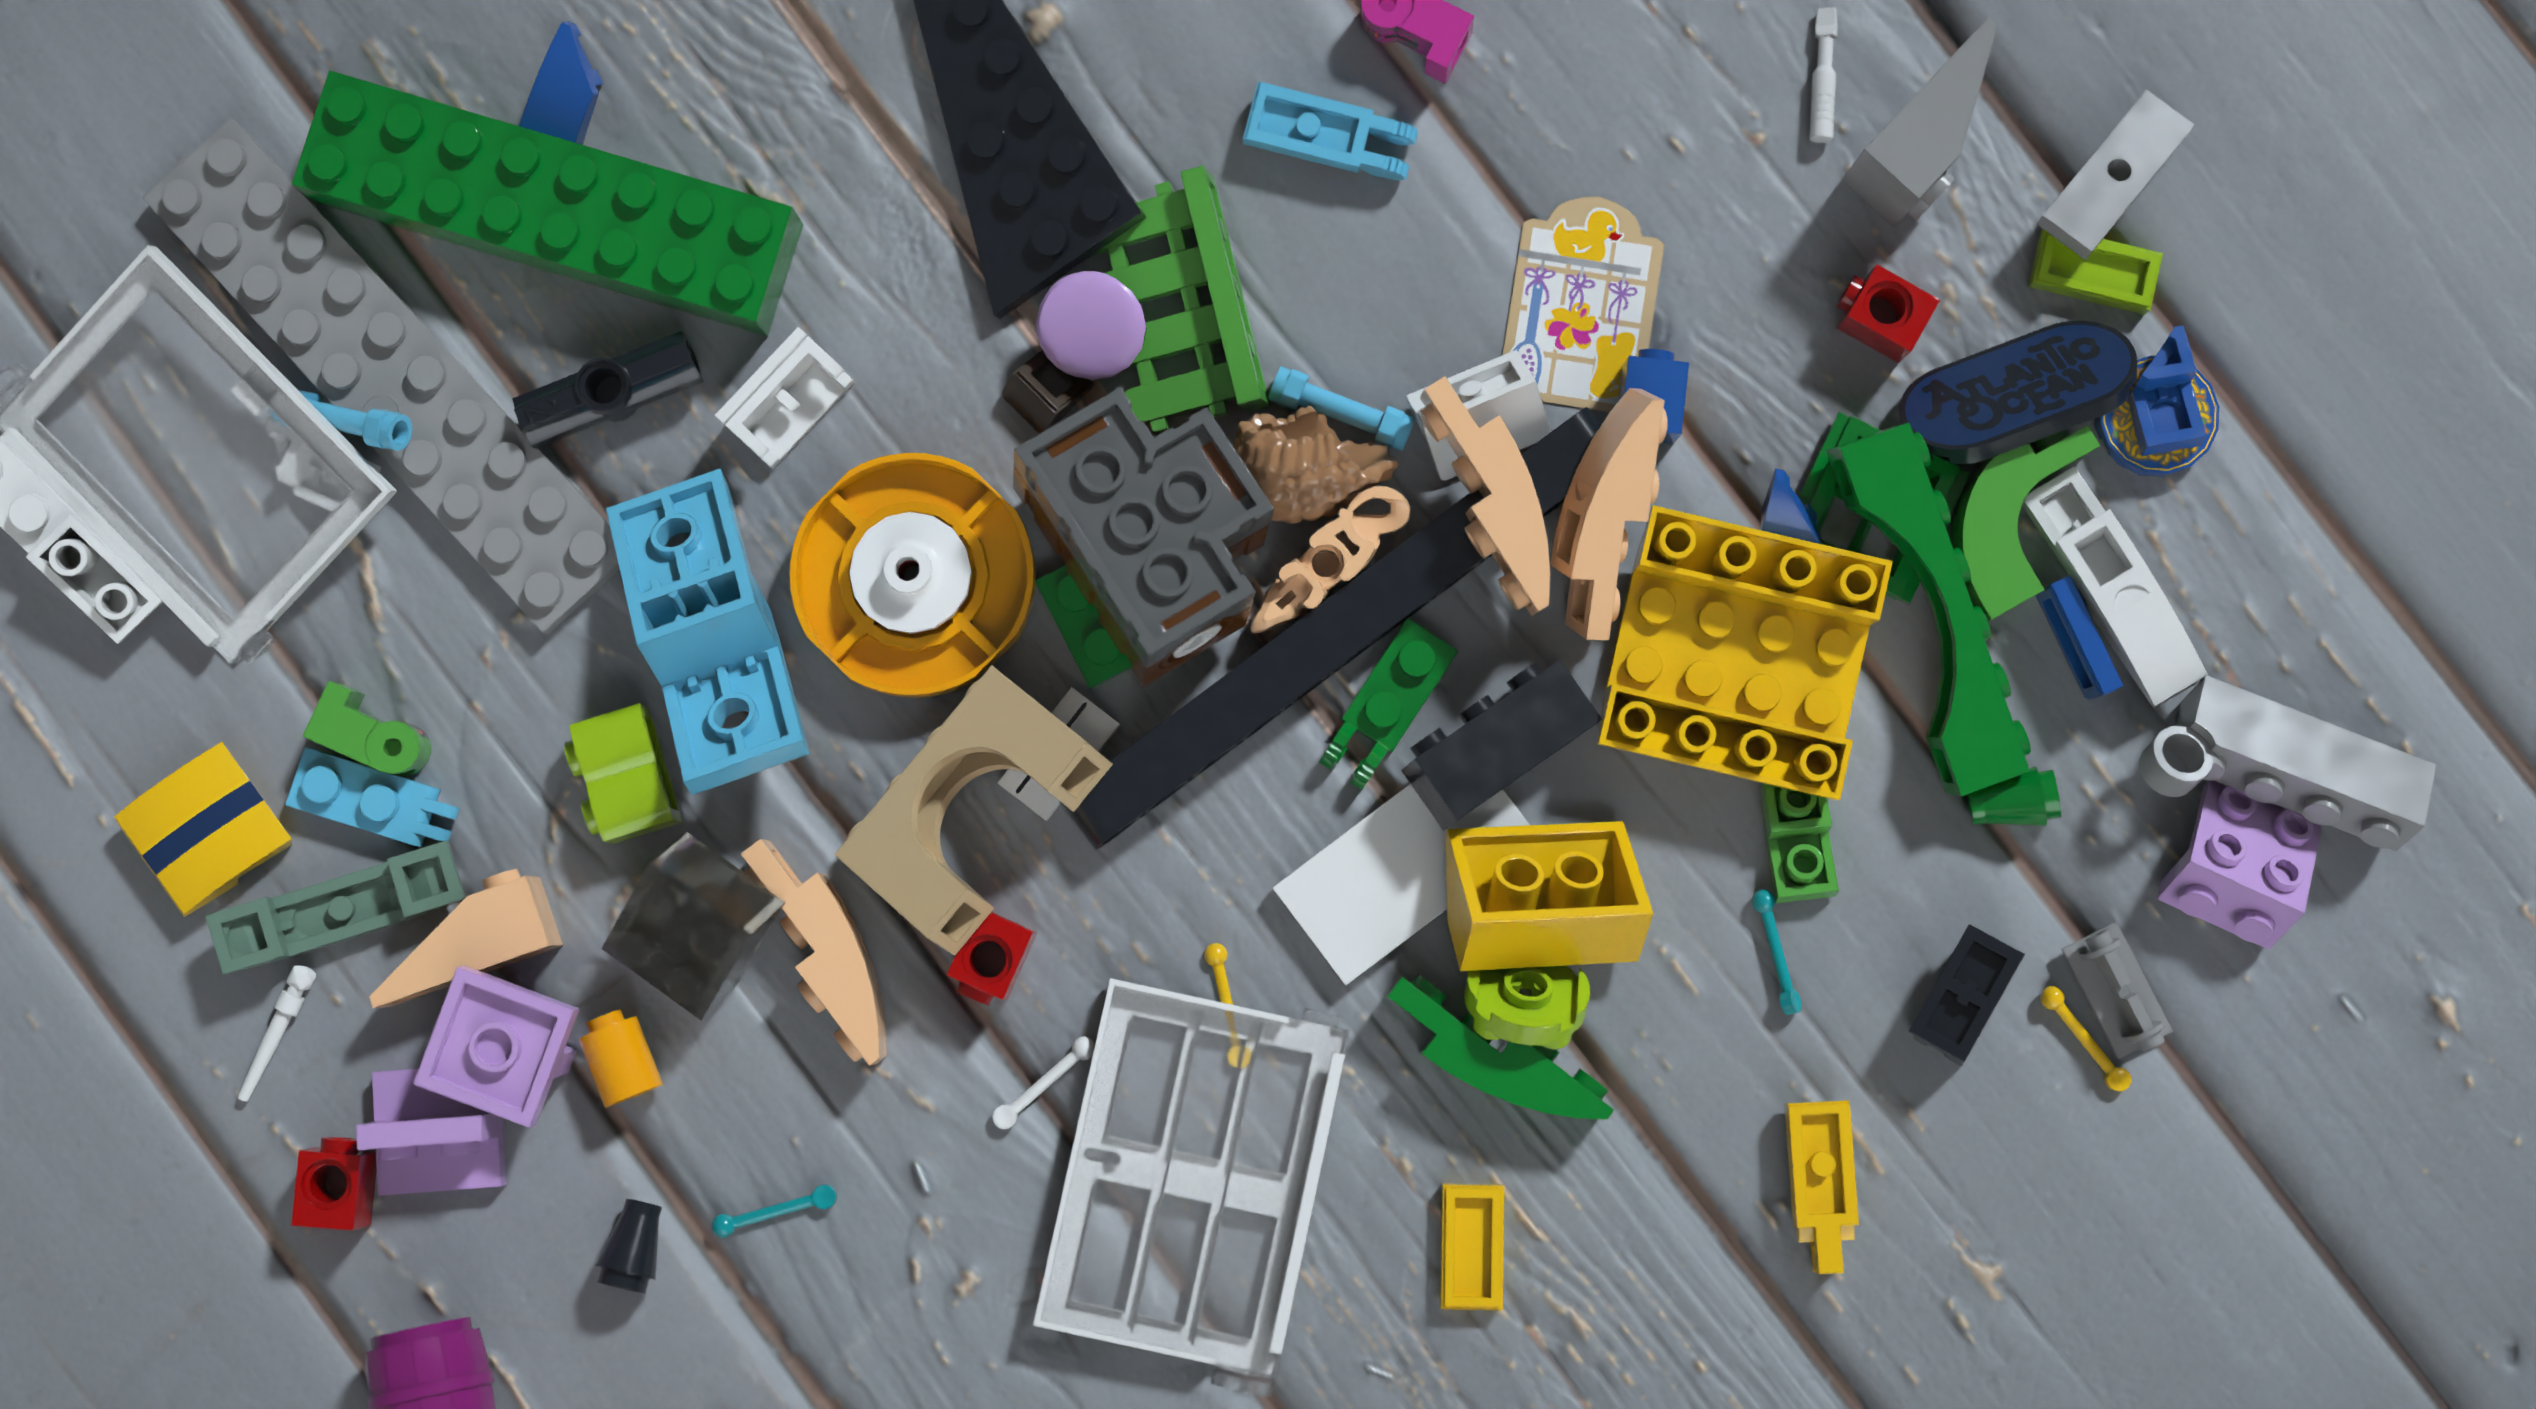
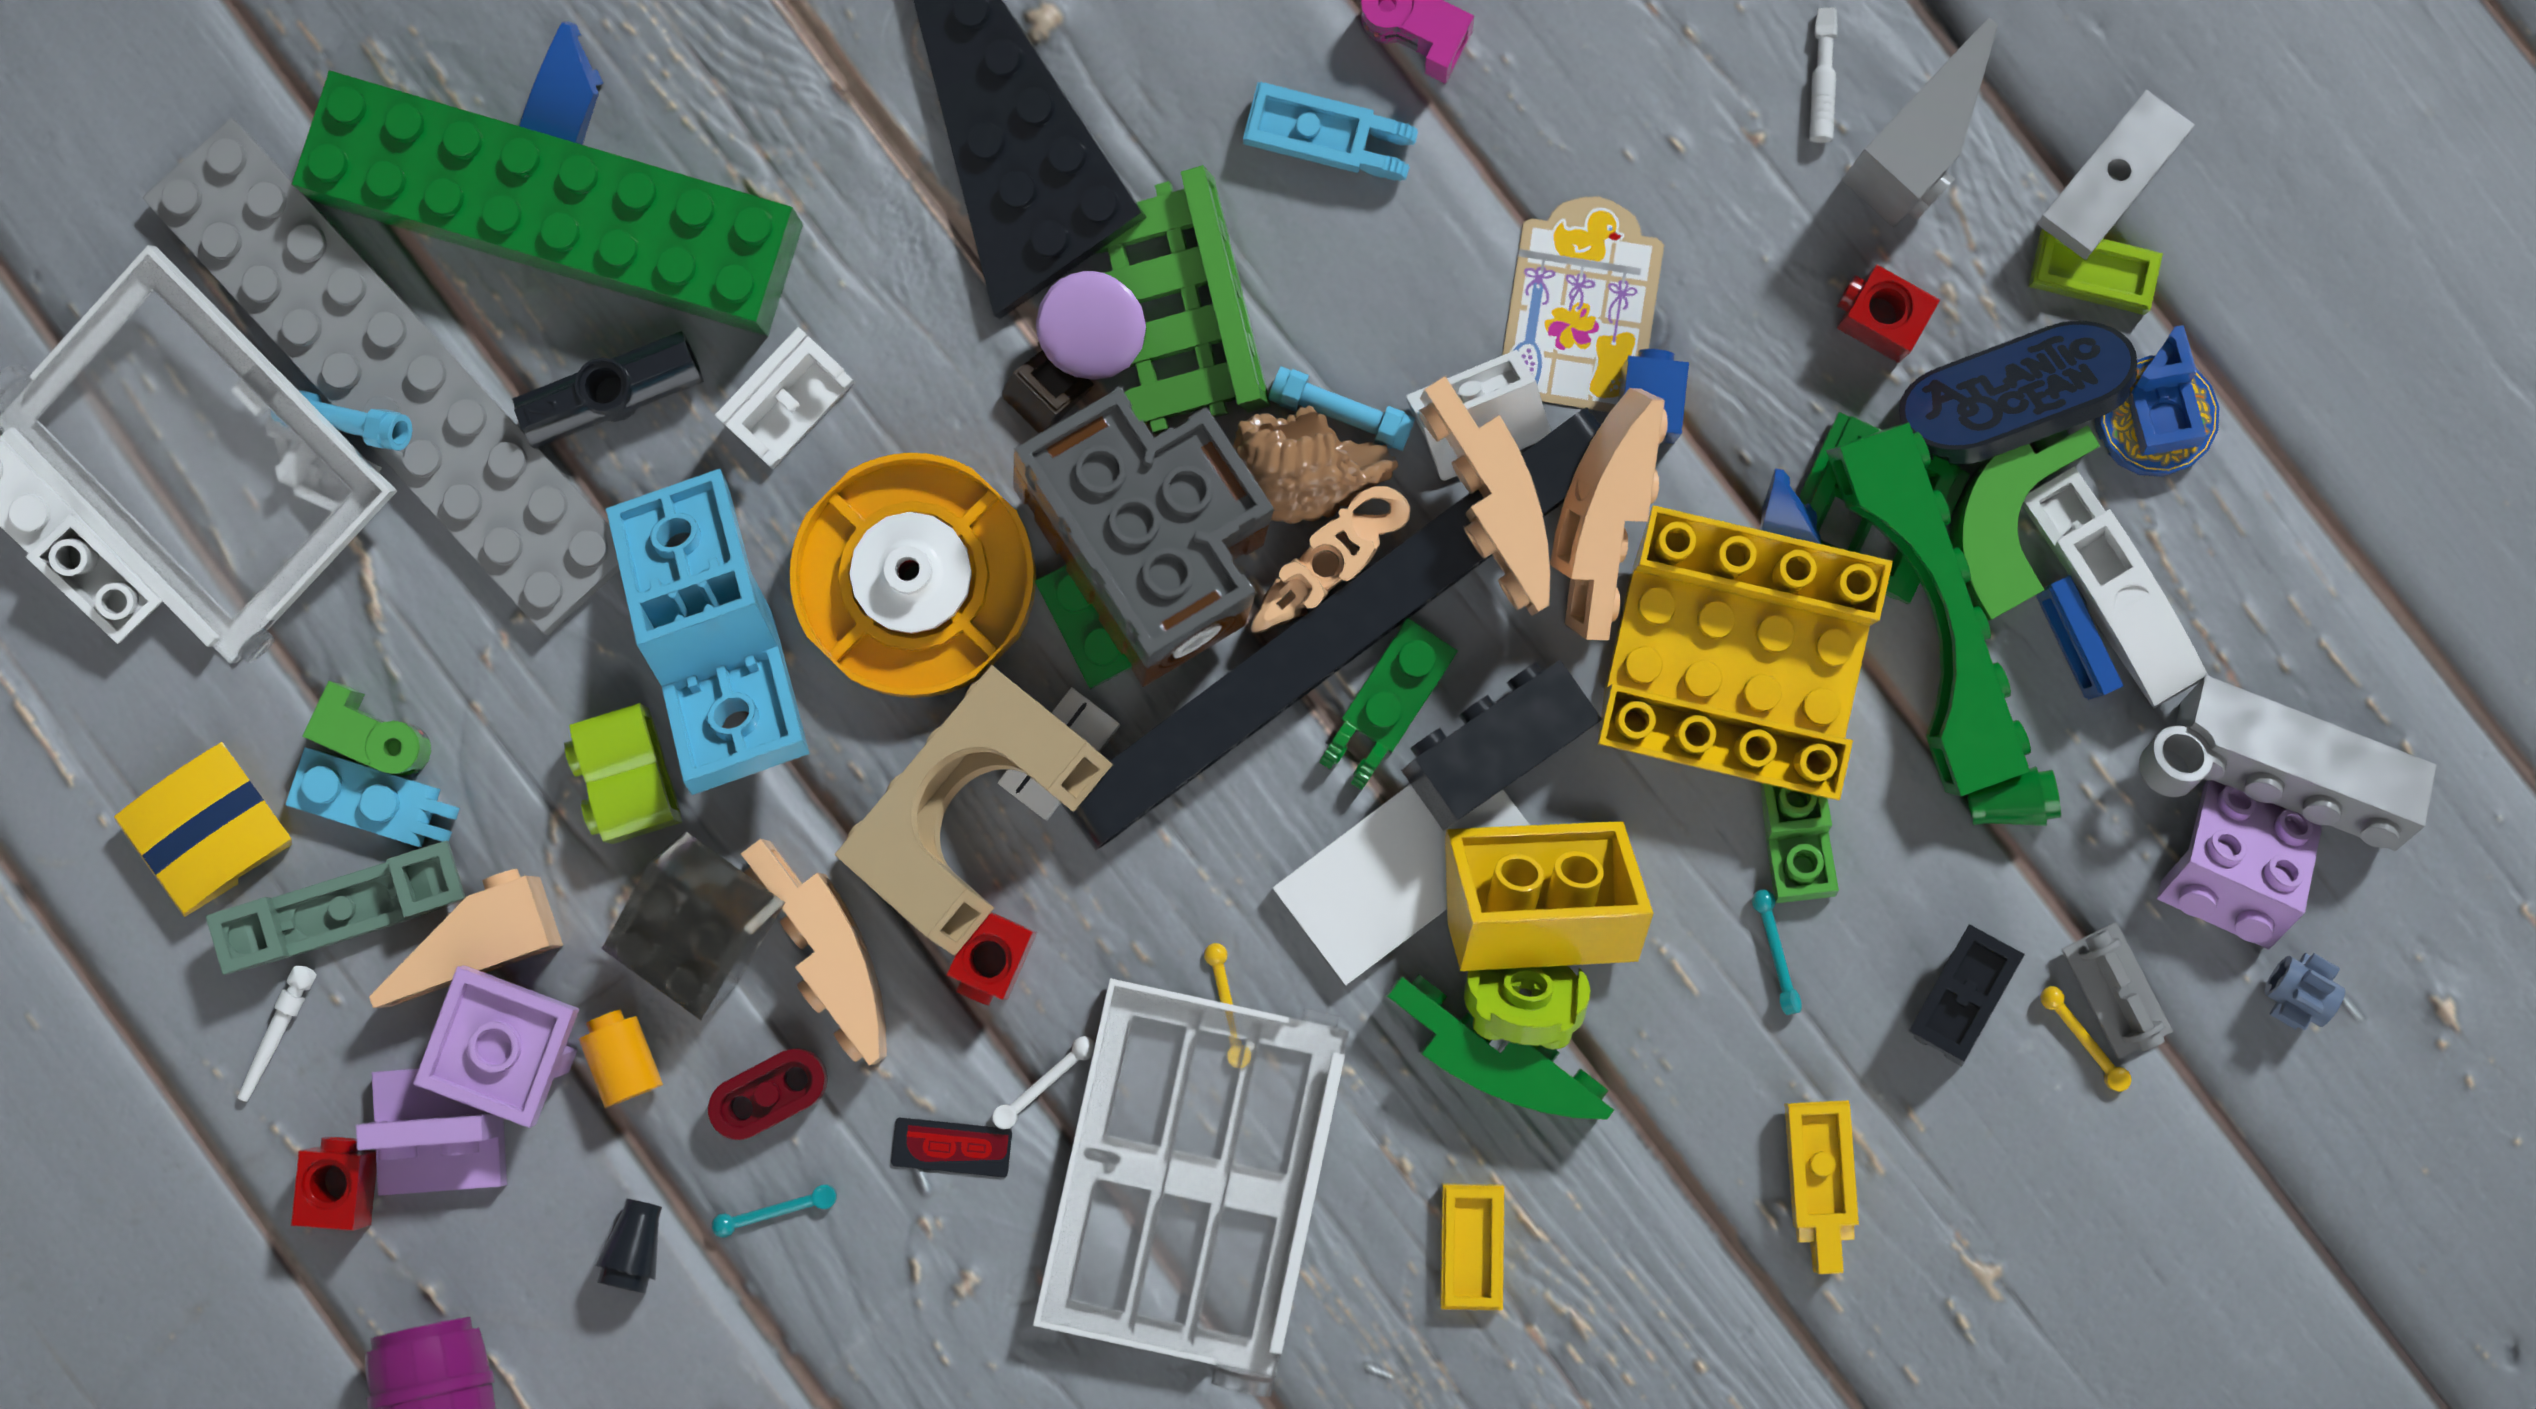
none -> dark red plate [708,1048,828,1140]
none -> sticker [891,1117,1012,1177]
none -> sand blue gear [2264,953,2345,1030]

